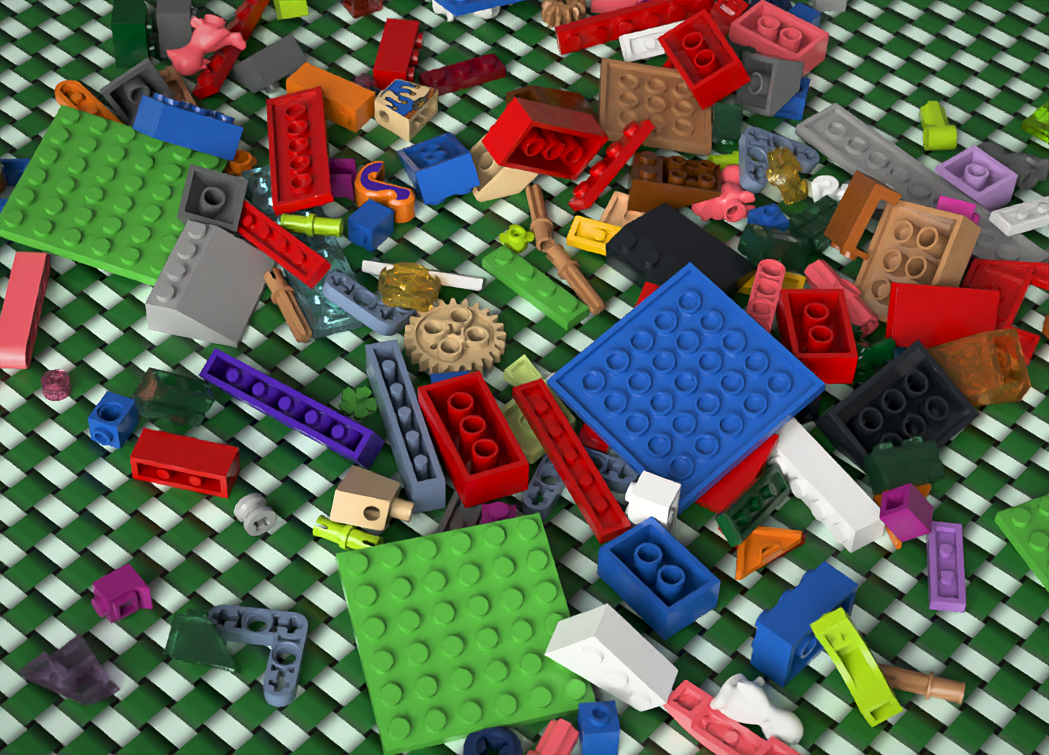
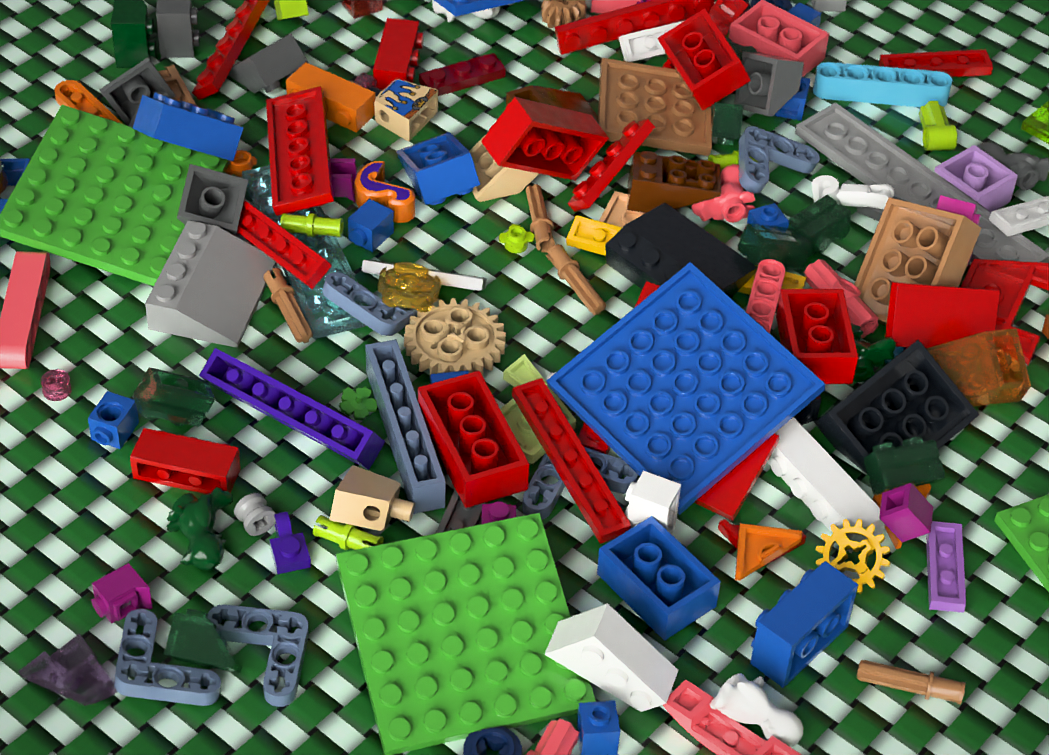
coral animal [166,14,247,76] -> none
bright green plate [482,245,590,331] -> none
dark green tile [715,463,792,548] -> none
clear yellow plate [766,146,808,206] -> none
lime arch [810,607,904,727] -> none
dark orange panel [823,170,902,261] -> none
none -> sand blue beam [114,609,221,706]
none -> dark green animal [166,487,233,571]
none -> dark purple plate [269,511,311,574]
none -> medium azure beam [813,62,953,107]
none -> yellow gear [816,519,891,594]
none -> red plate [879,49,993,78]

